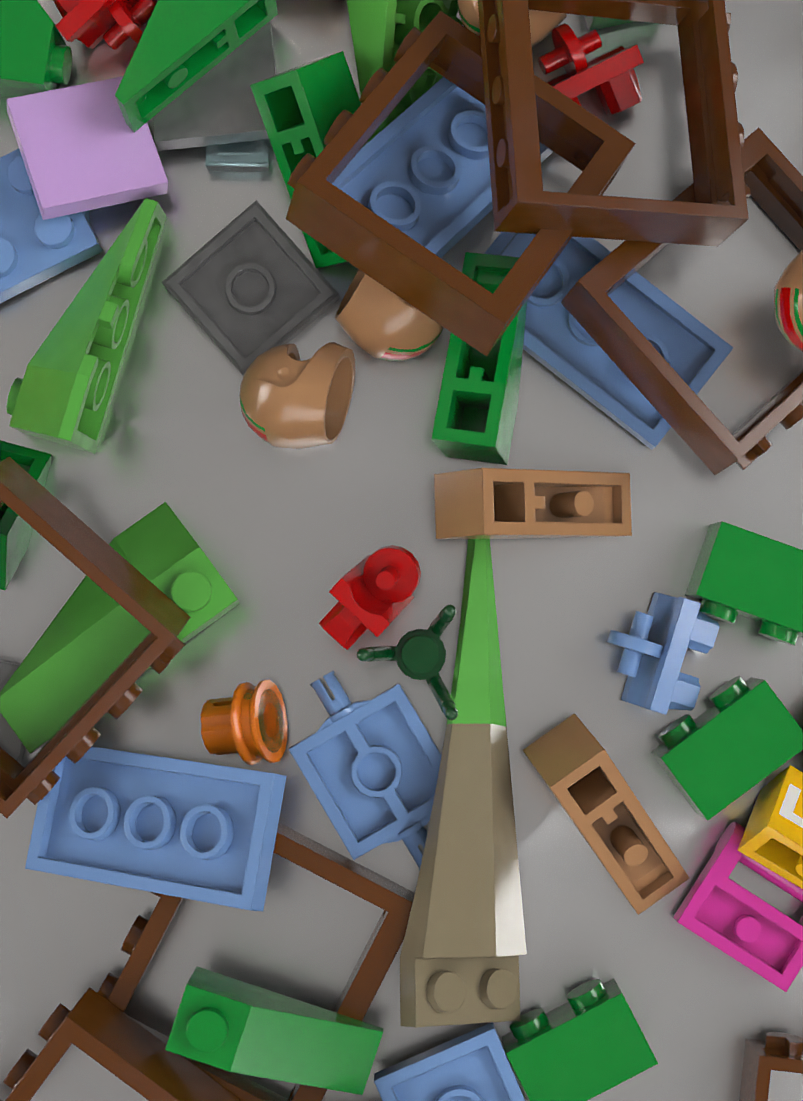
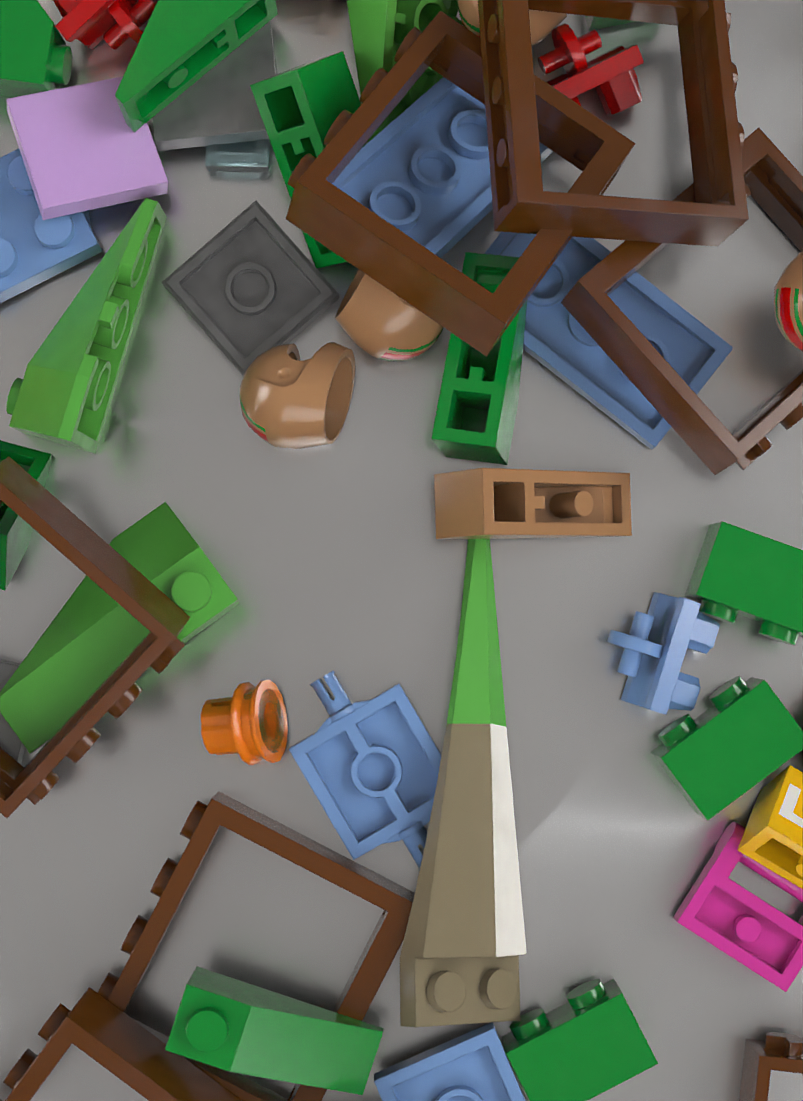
medium blue plate [25,747,287,911] -> none
red hips [319,545,421,650] -> none
dark green plant [357,605,458,720] -> none
medium nougat slope [523,713,690,915] -> none

